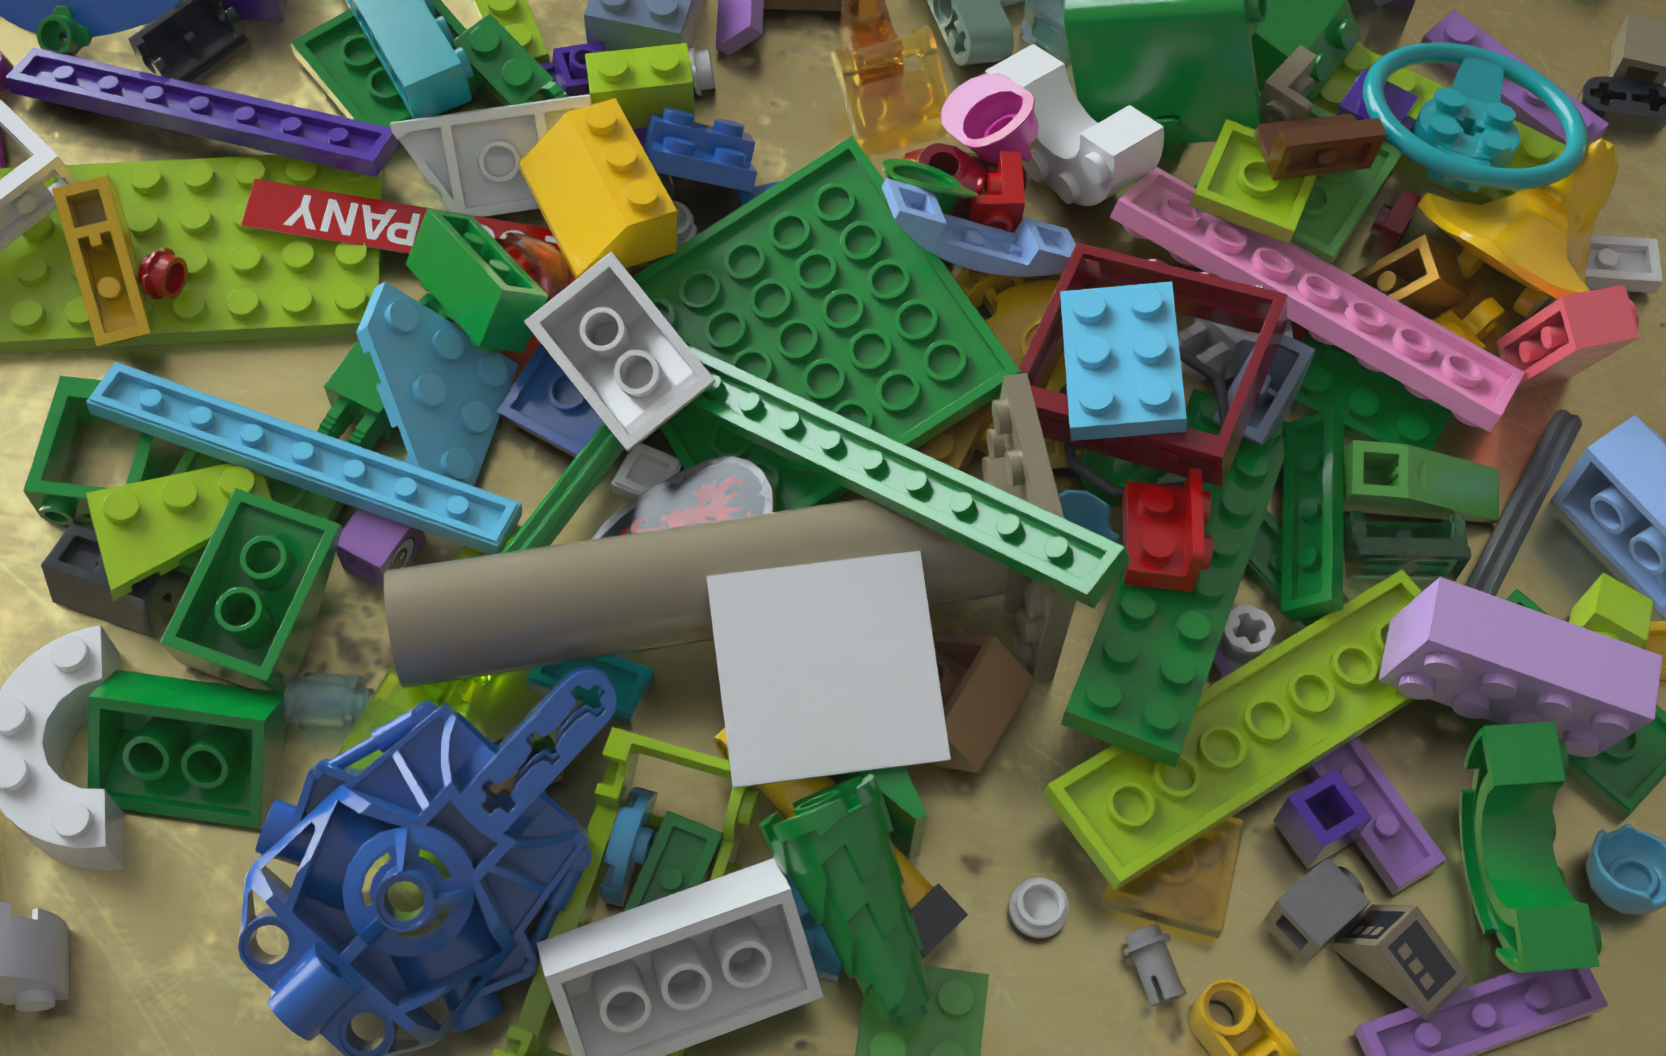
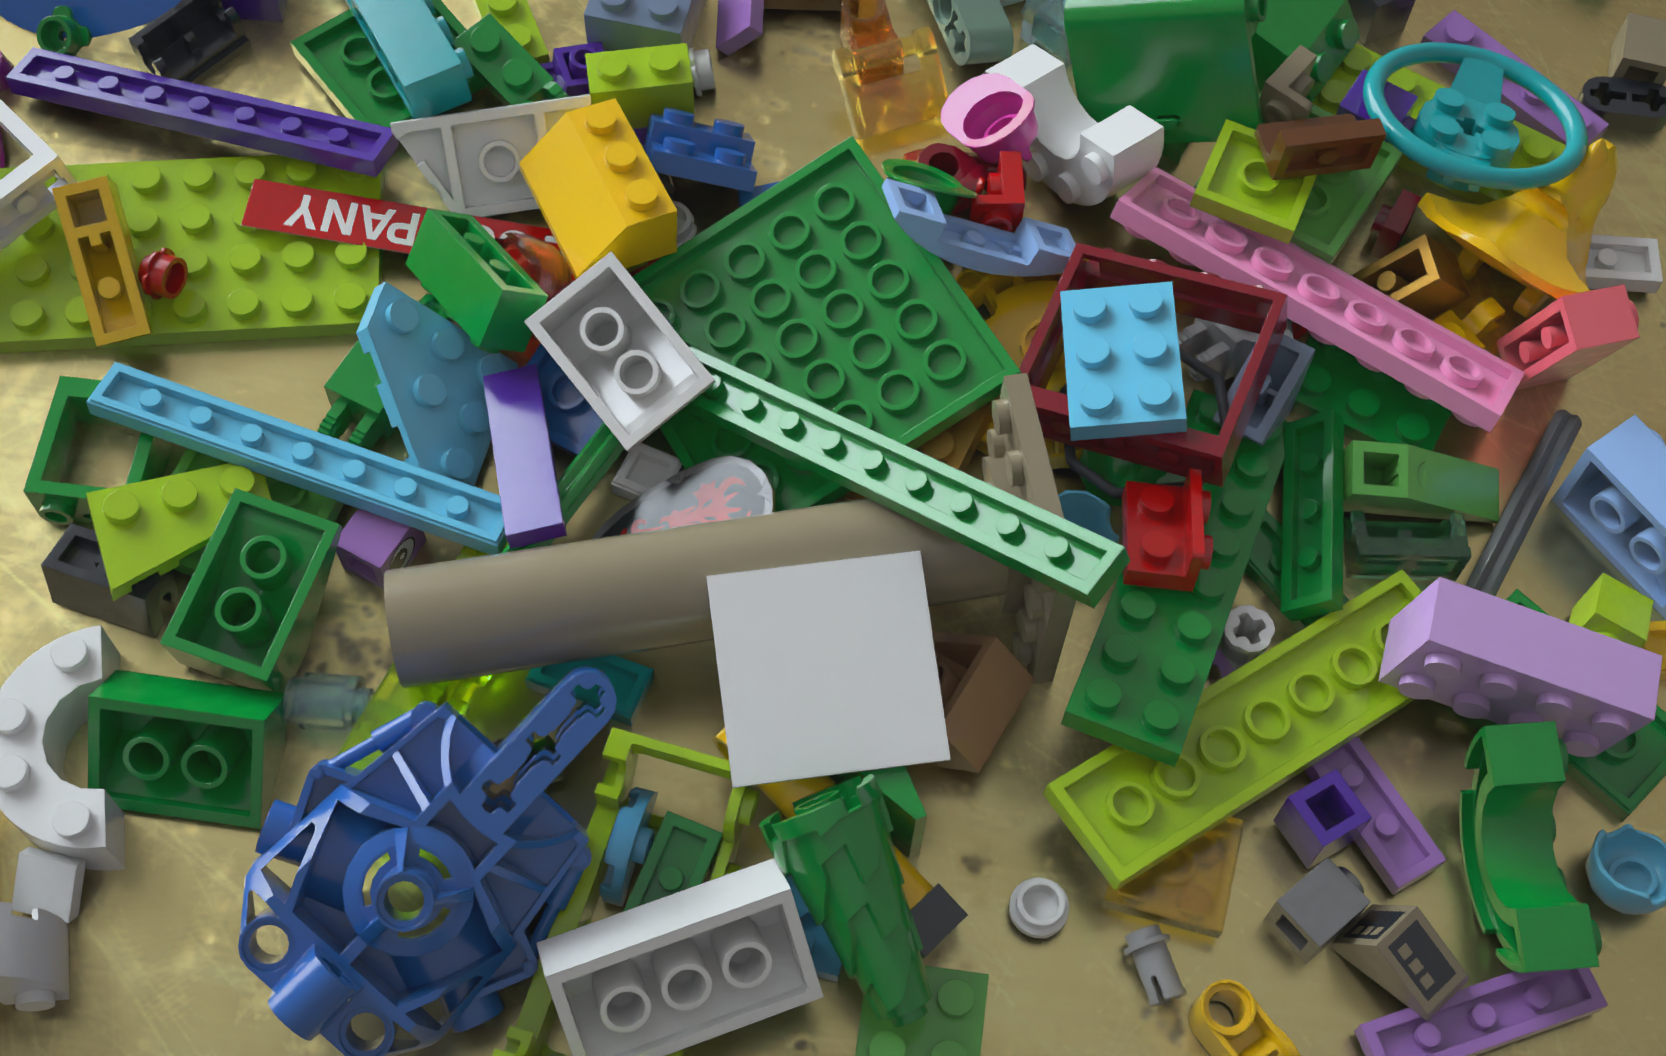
none -> white tile [12,847,86,923]
none -> tile [483,364,567,549]

